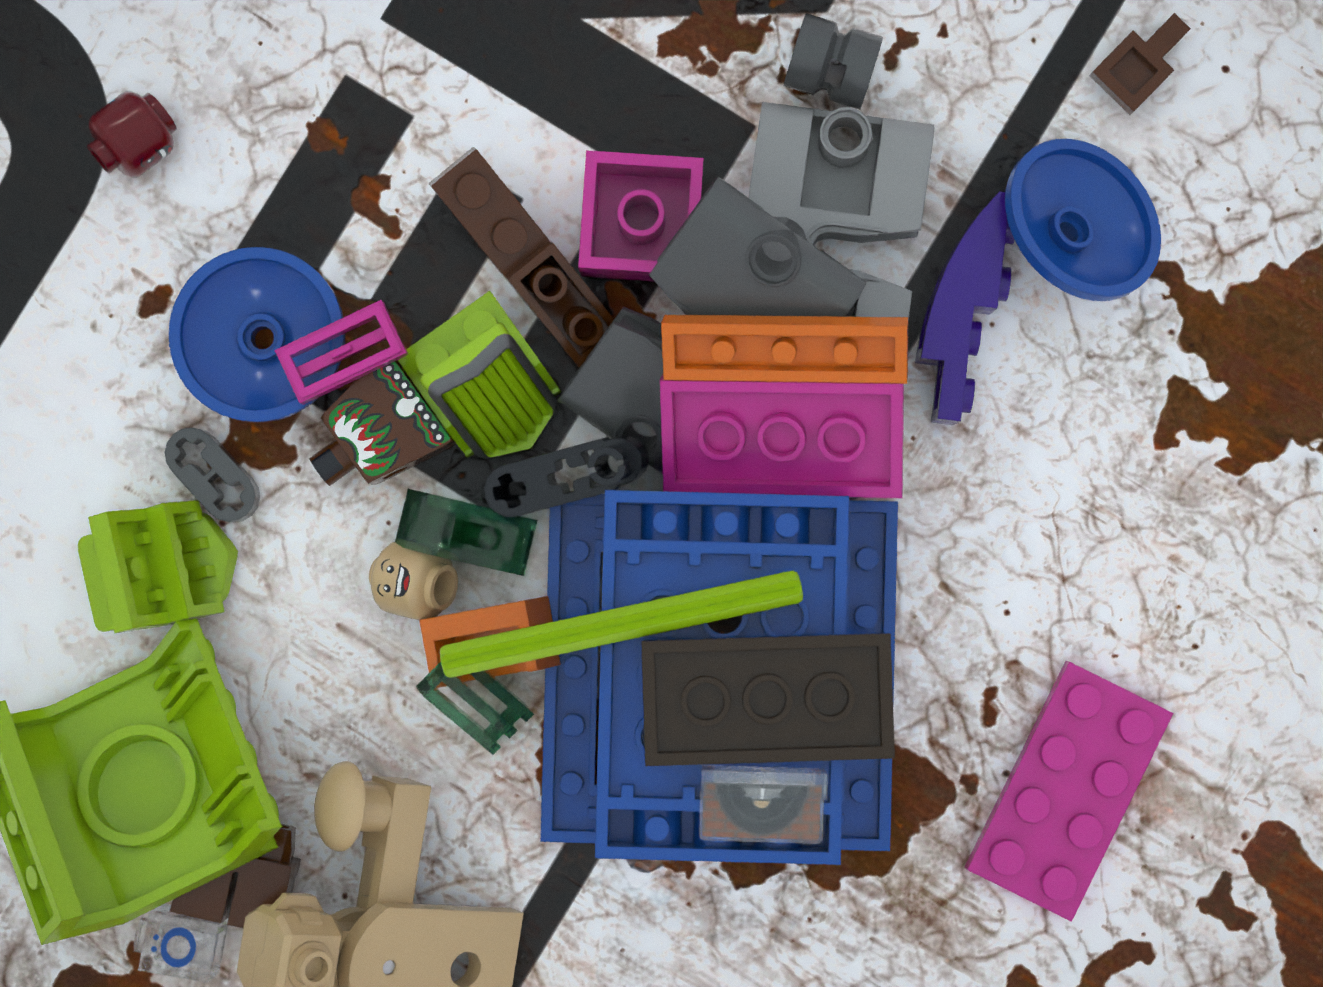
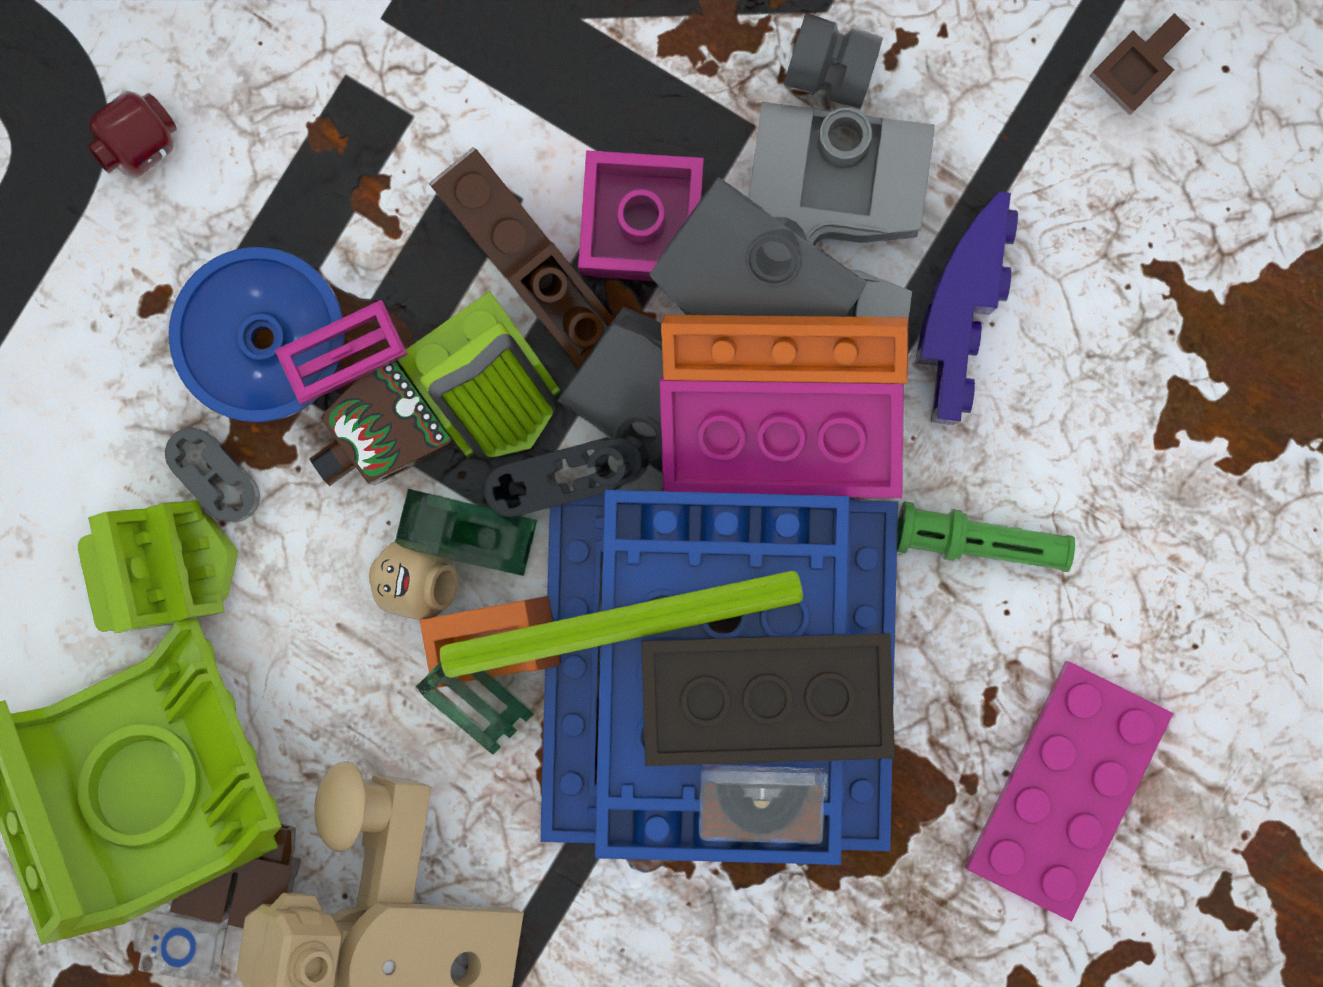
blue dish [1005,139,1161,301] -> none
none -> bright green pin [897,501,1075,572]

